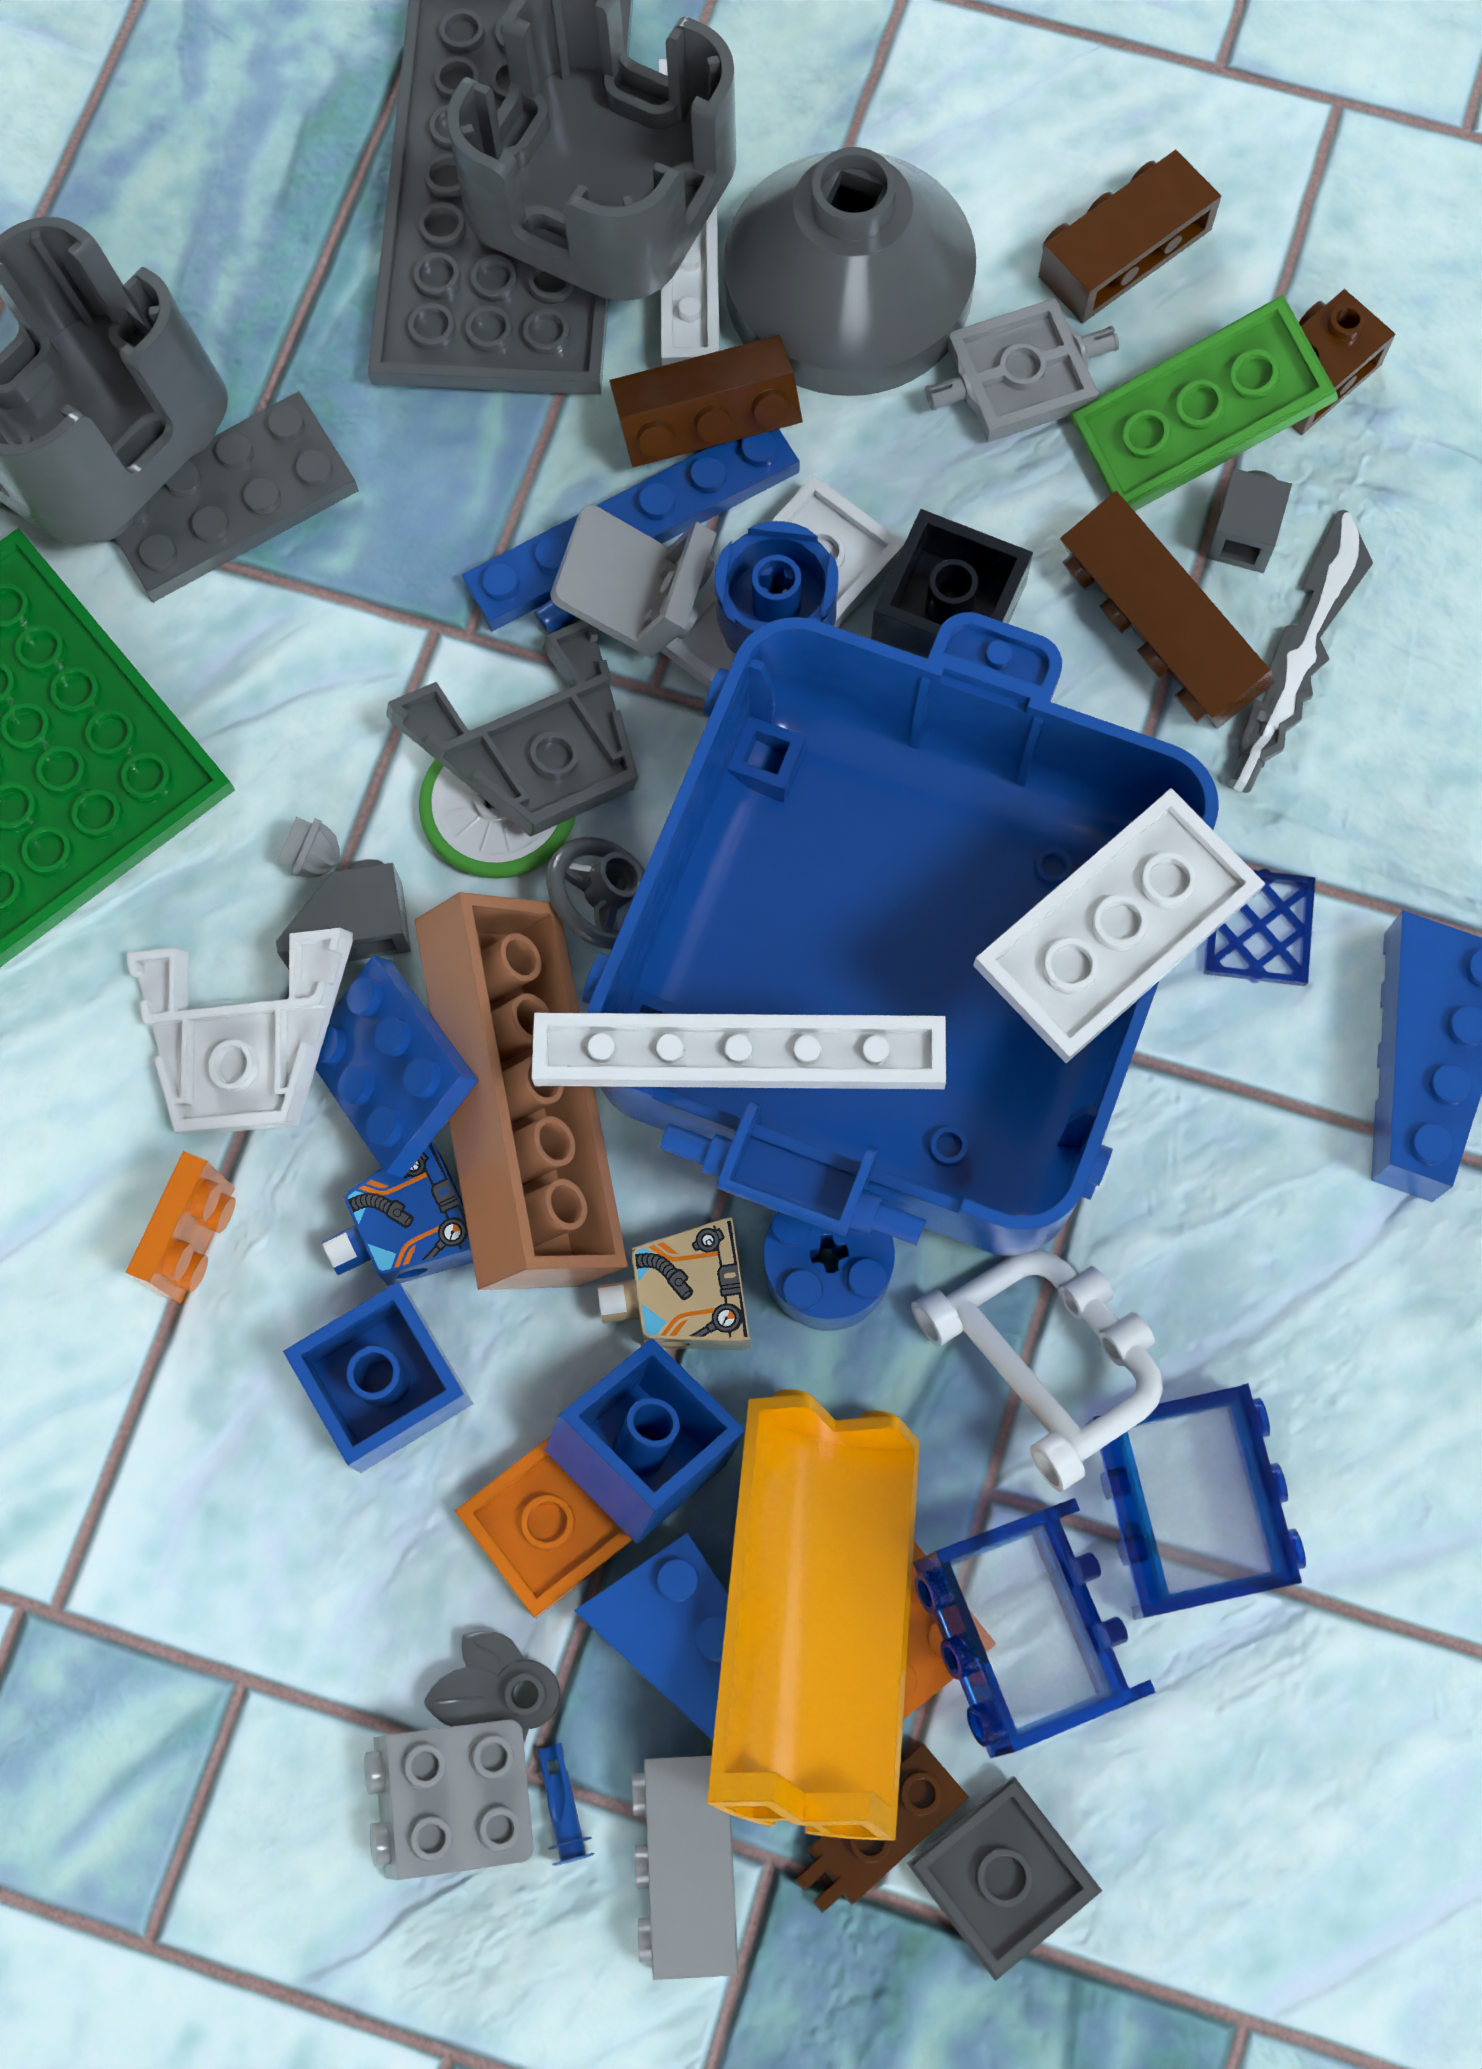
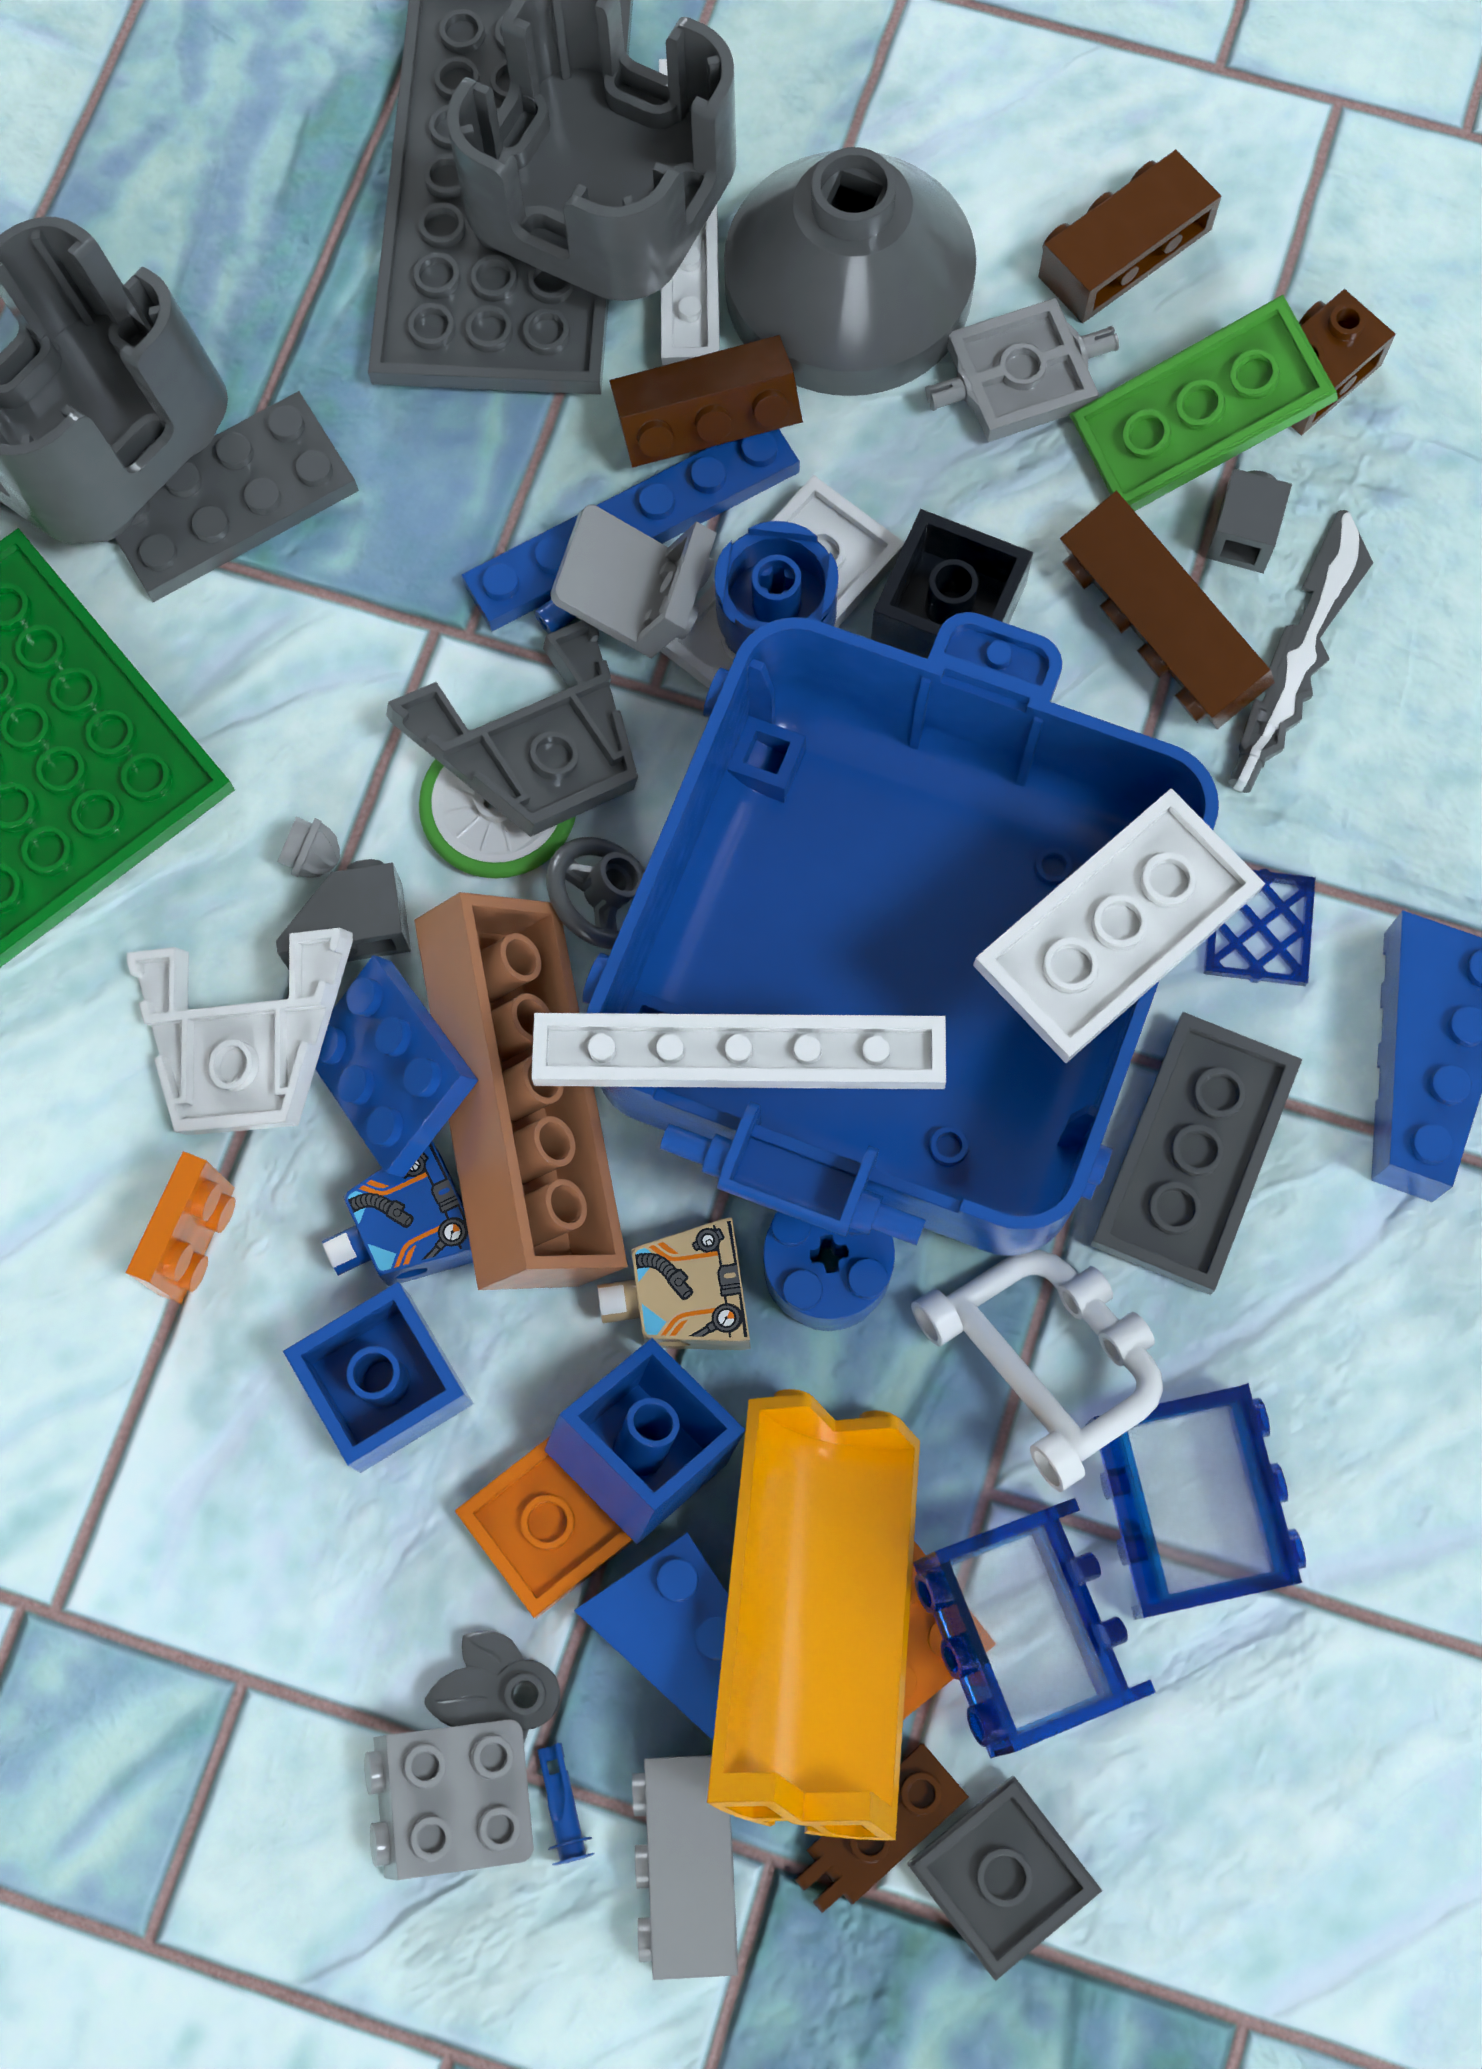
none -> dark grey plate [1090,1012,1302,1295]

